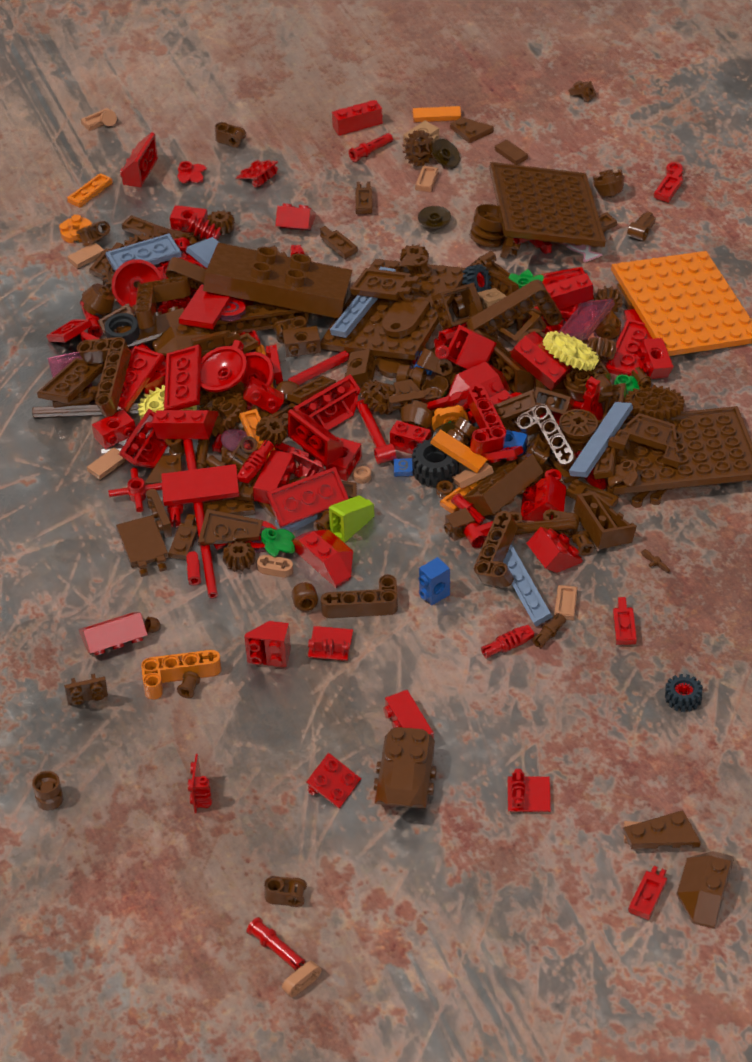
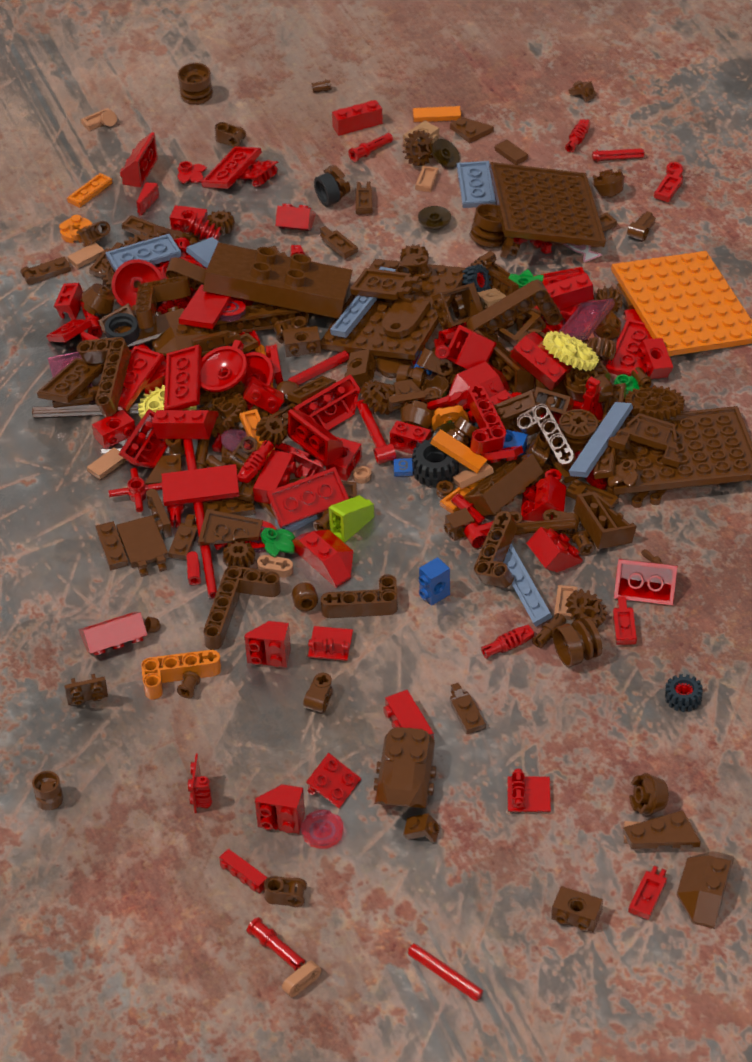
none -> reddish brown plate [20,257,71,285]
none -> red hinge [54,283,83,320]
none -> reddish brown plate [95,521,129,570]
none -> red slope [136,182,159,216]
none -> reddish brown wheel [177,63,213,105]
none -> red tile [201,147,262,189]
none -> reddish brown beam [203,566,281,650]
none -> red piece [219,848,268,894]
none -> red slope [255,784,305,834]
none -> clear pink tile [301,810,344,849]
none -> reddish brown piece [303,672,333,713]
none -> reddish brown pin [311,79,331,93]
none -> black tyre [314,173,340,206]
none -> reddish brown plate [324,165,351,198]
none -> reddish brown bracket [403,813,439,843]
none -> red axle [408,943,483,1001]
none -> reddish brown hinge [450,683,486,734]
none -> sand blue tile [457,161,496,208]
none -> reddish brown wheel [552,616,603,667]
none -> reddish brown brick [552,886,603,933]
none -> red hinge [565,119,590,153]
none -> reddish brown gear [565,589,608,628]
none -> red axle [592,148,644,163]
none -> slope [614,558,678,605]
none -> reddish brown cone [629,773,669,816]

